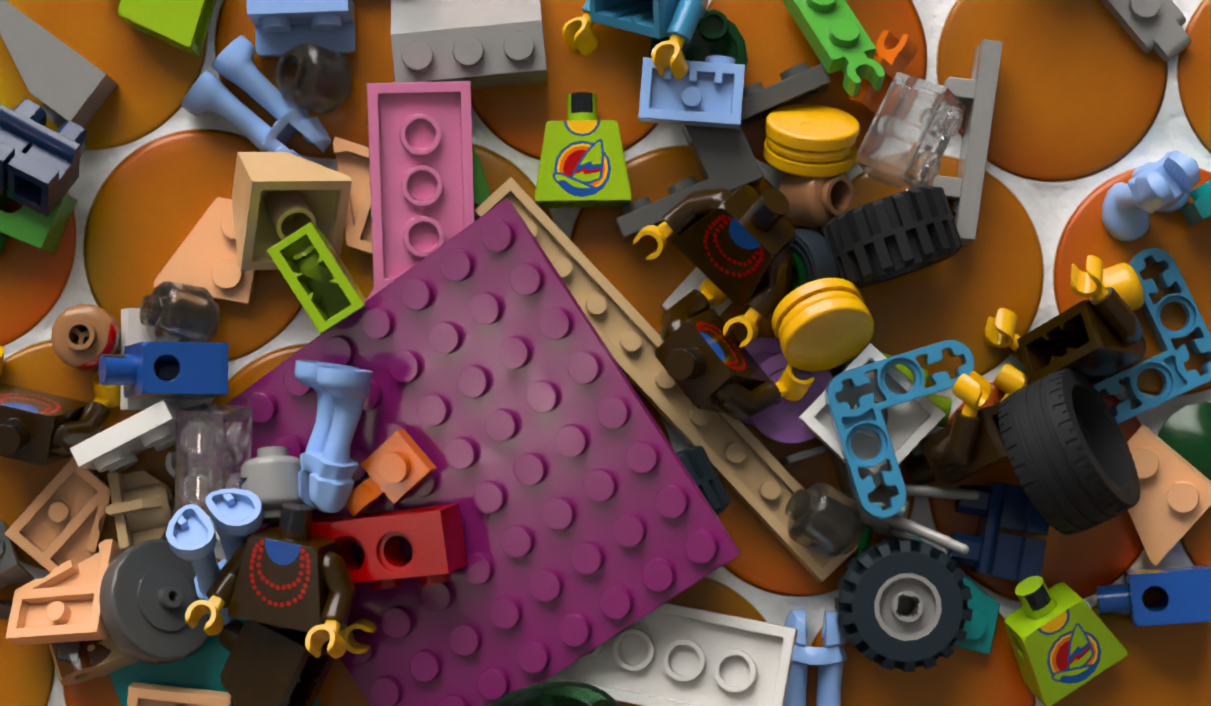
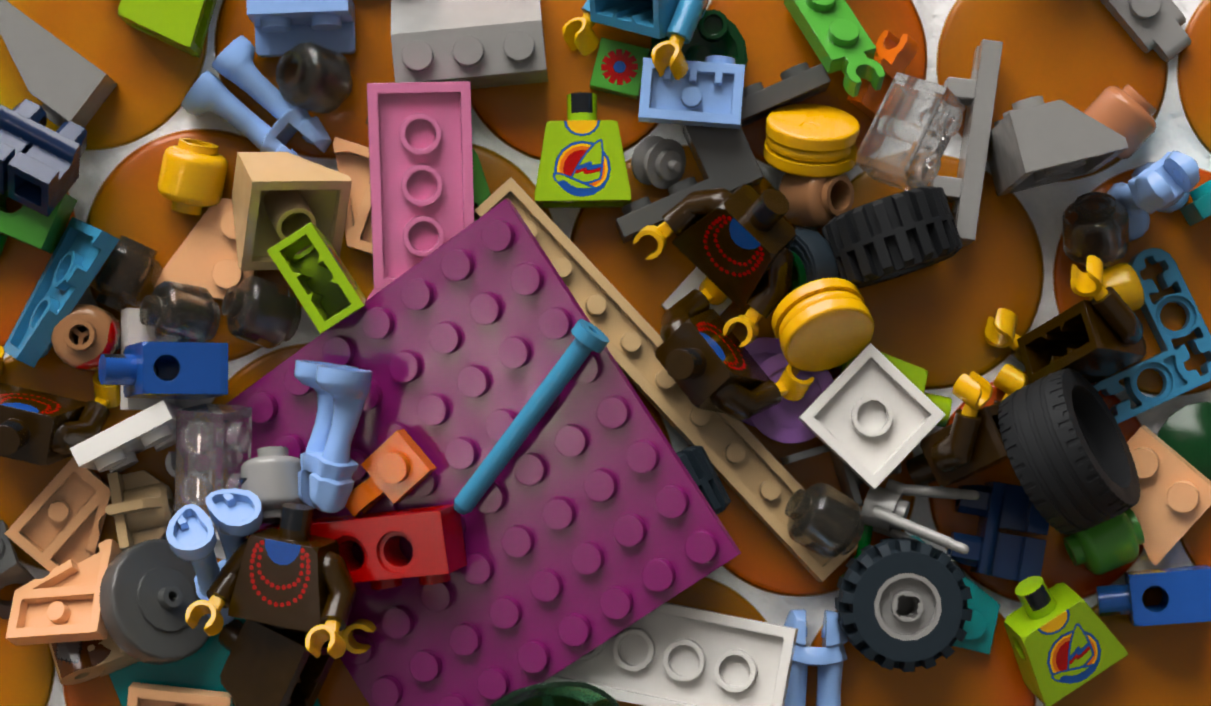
dark azure beam [825,340,974,518] -> none
none -> dark azure wing [3,217,120,368]
none -> clear smoke head [90,235,162,312]
none -> yellow head [157,138,228,215]
none -> clear smoke head [222,275,301,349]
none -> dark azure bar [454,319,609,515]
none -> bright green tile [590,37,650,100]
none -> light grey wheel [631,135,686,189]
none -> light grey slope [987,96,1128,196]
none -> clear smoke head [1062,192,1129,269]
none -> bright green head [1063,509,1145,575]
none -> nougat head [1083,84,1157,159]

